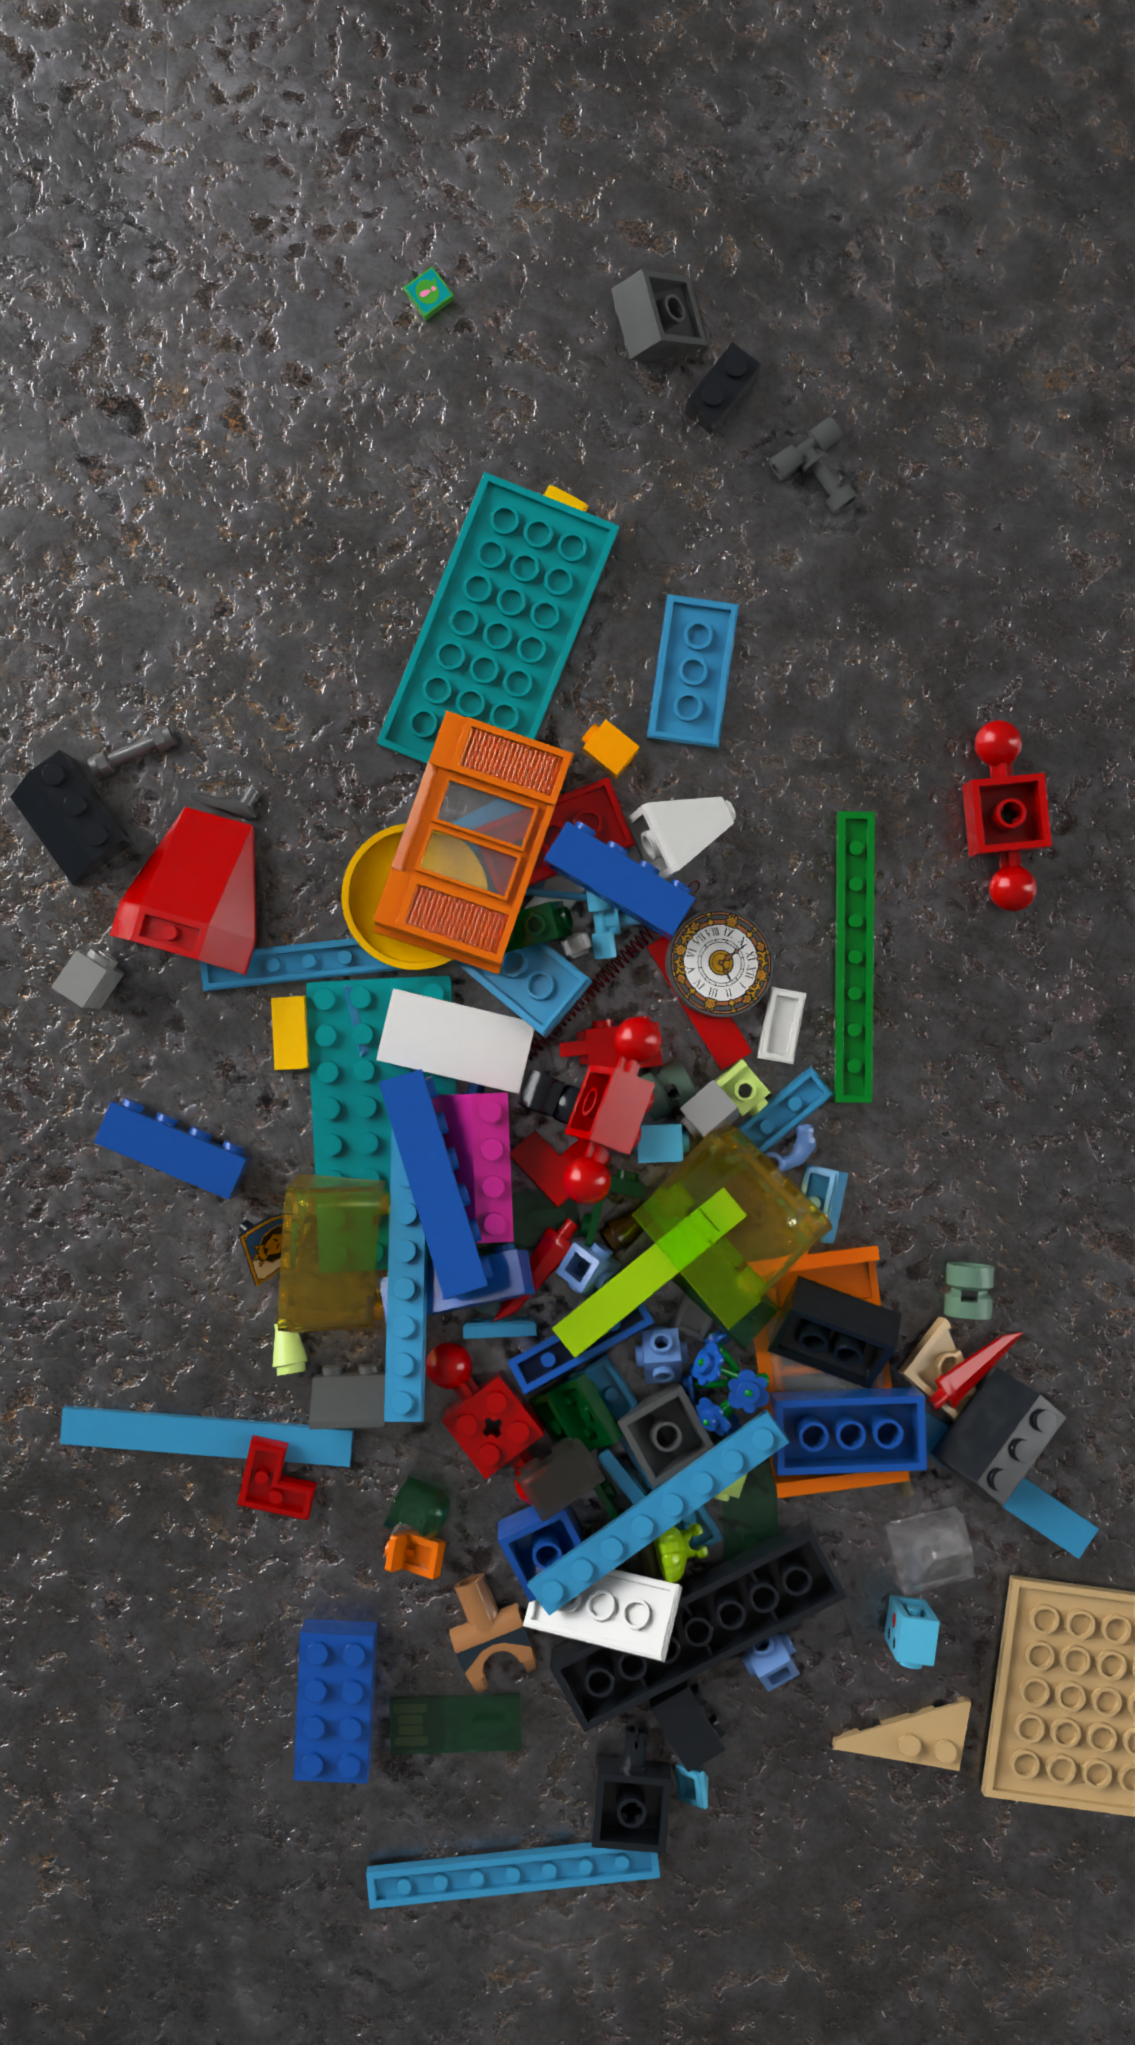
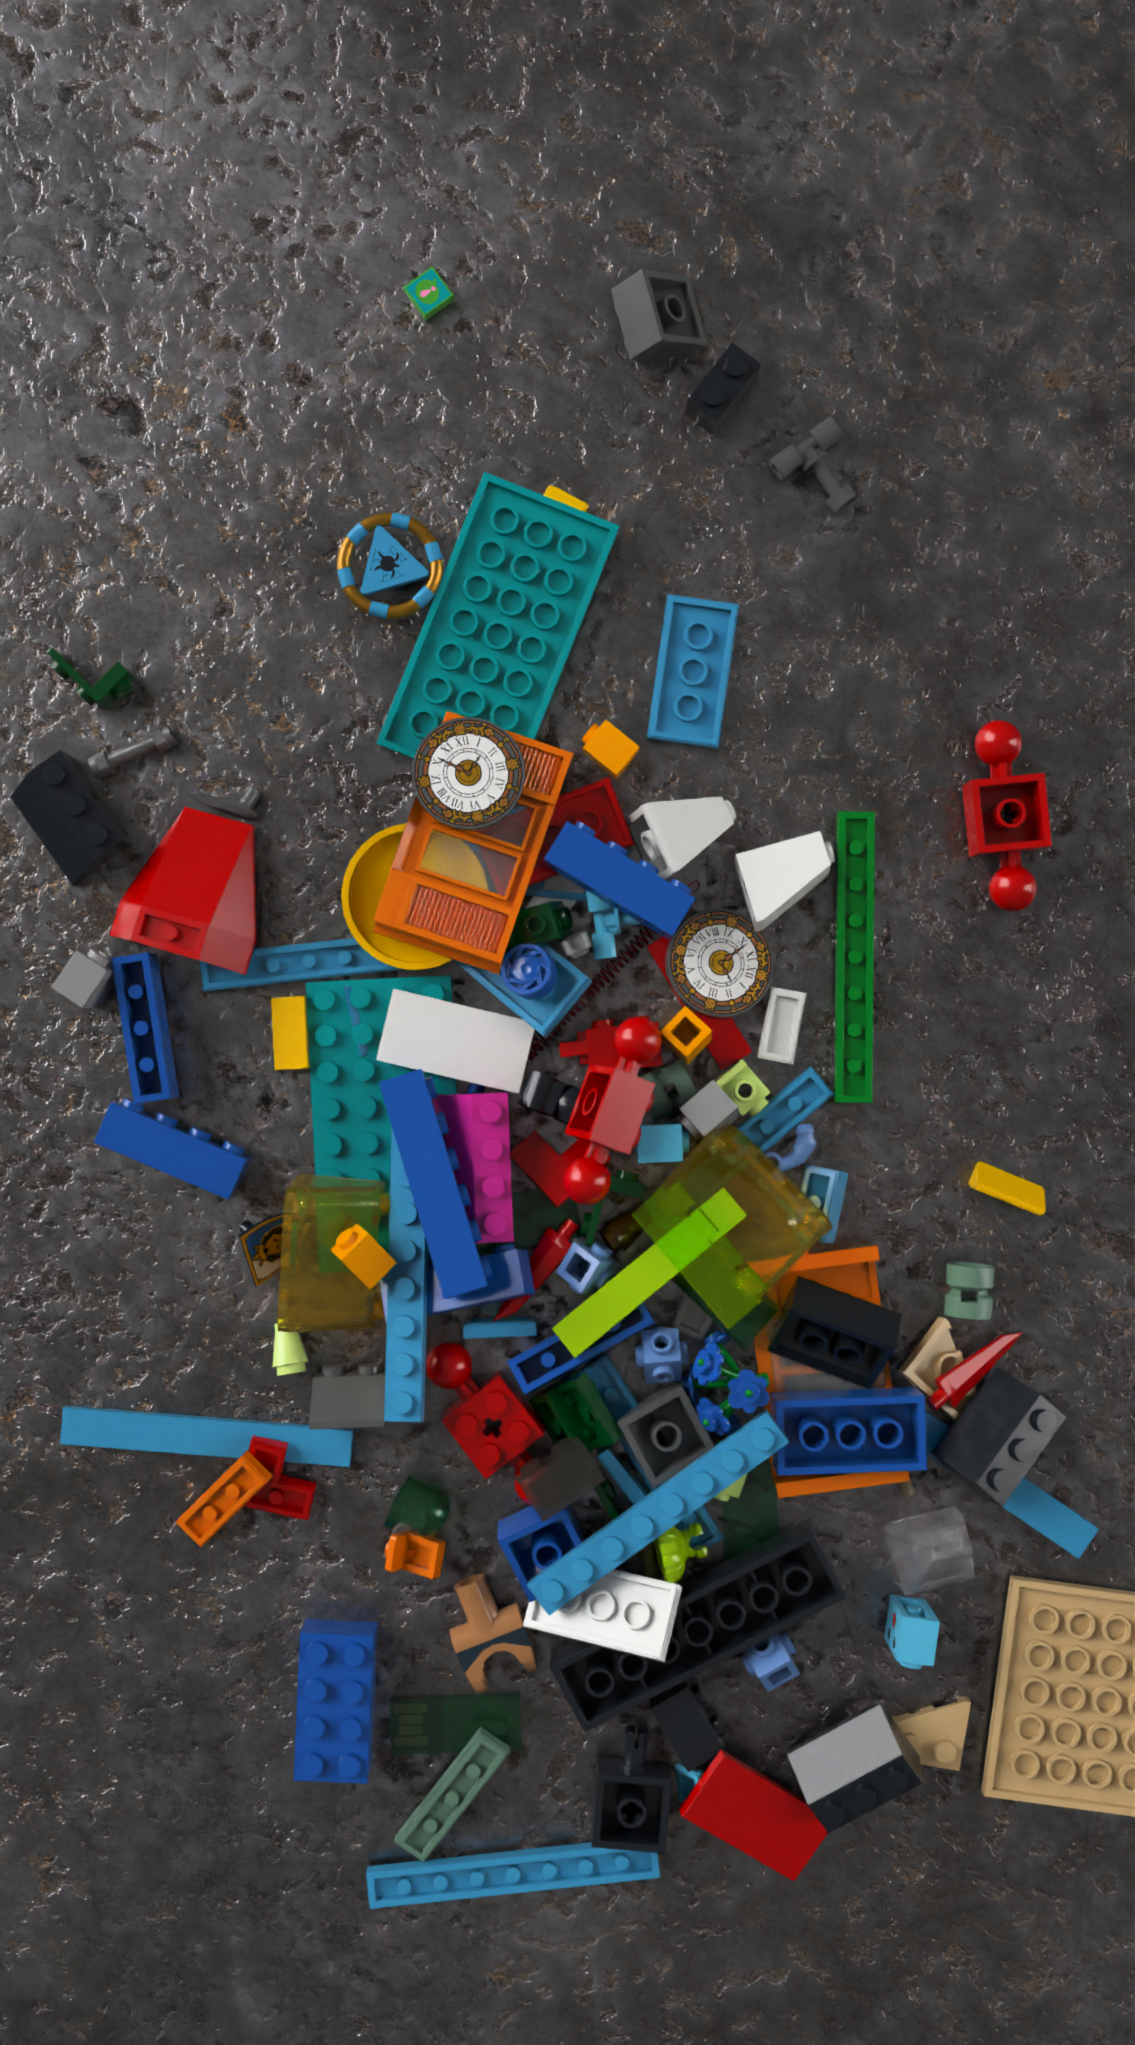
none -> dark green bracket [46,647,136,709]
none -> blue brick [111,952,180,1104]
none -> orange tile [176,1450,273,1547]
none -> light orange brick [330,1224,397,1290]
none -> piece [337,512,443,619]
none -> sand green tile [394,1727,510,1862]
none -> tile [412,717,525,831]
none -> blue wheel [501,943,558,1000]
none -> light orange brick [660,1006,712,1065]
none -> red tile [678,1749,828,1881]
none -> white slope [735,831,835,932]
none -> slope [787,1700,923,1833]
none -> yellow slope [968,1161,1046,1216]

